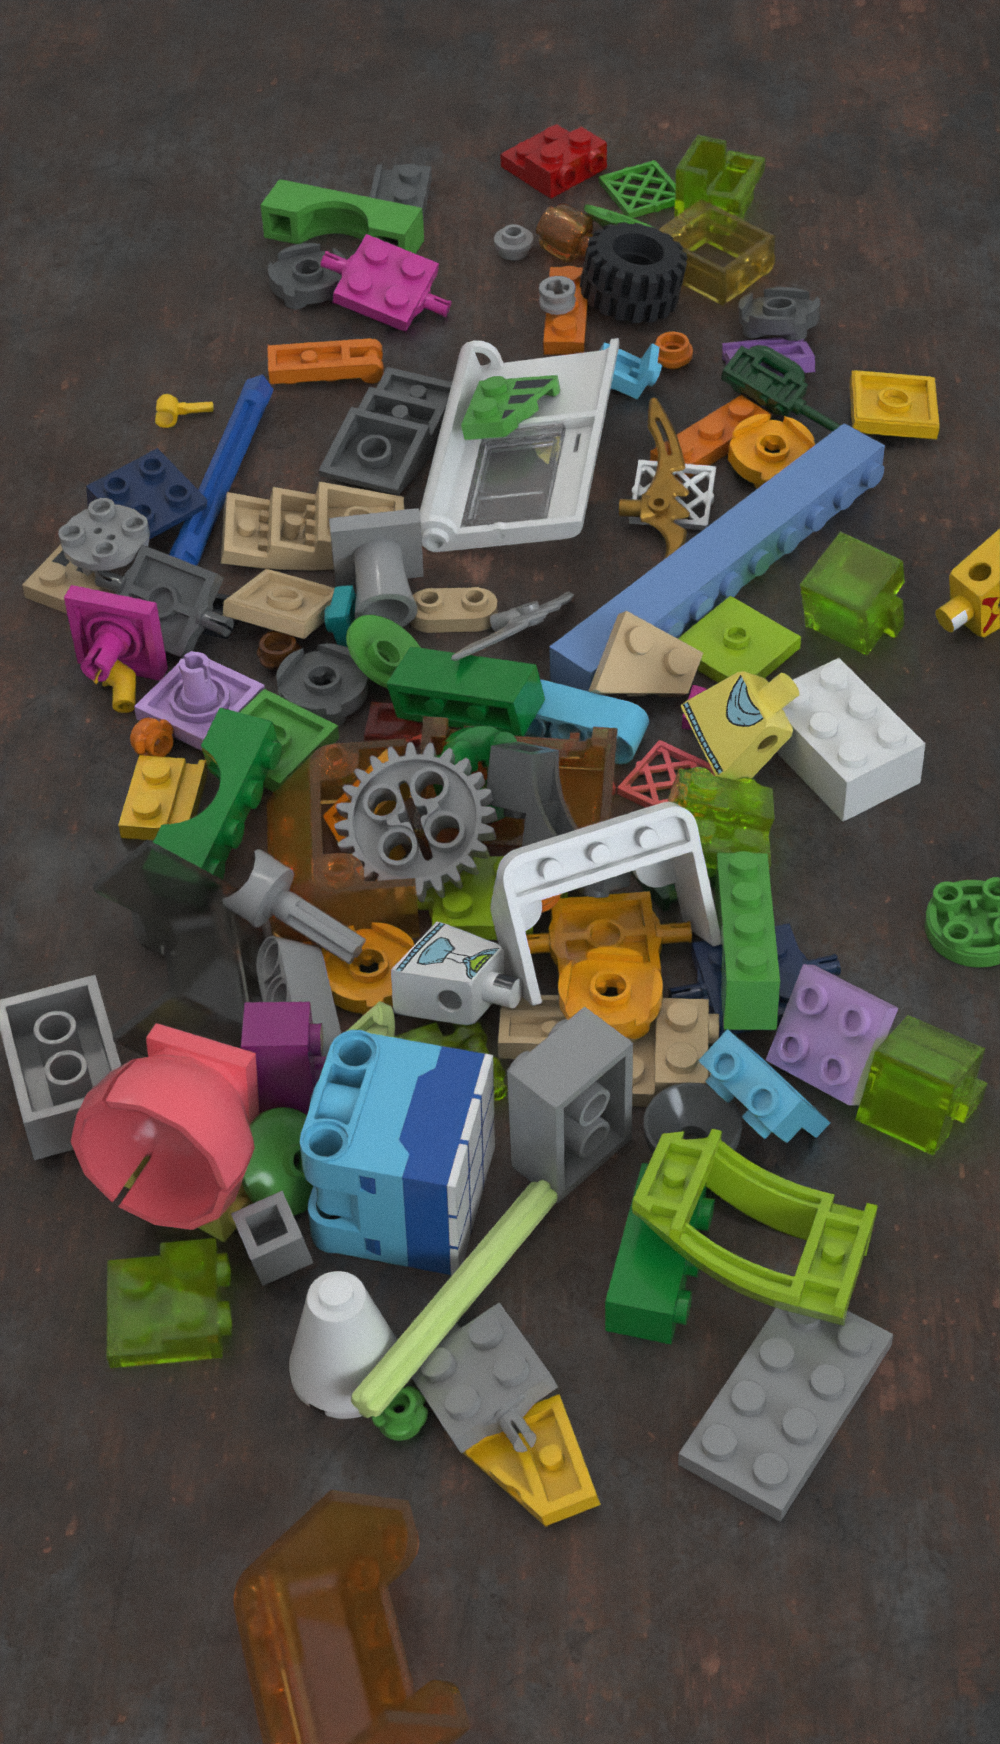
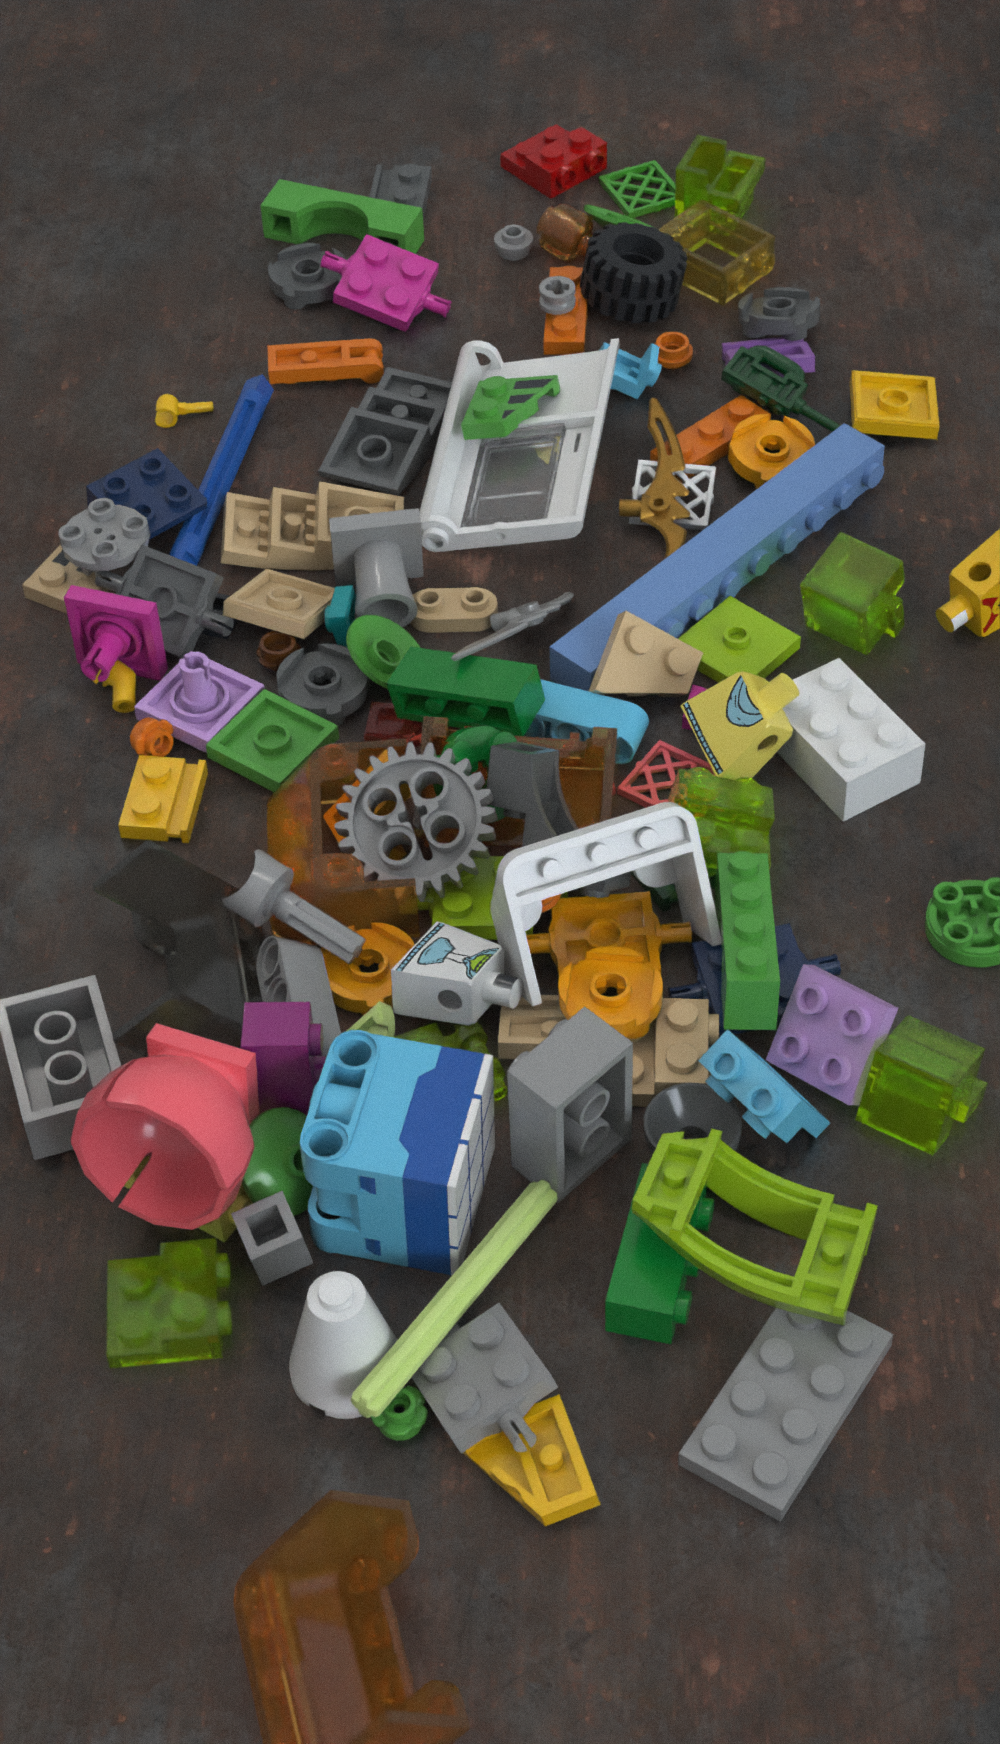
green arch [142,708,282,905] -> none

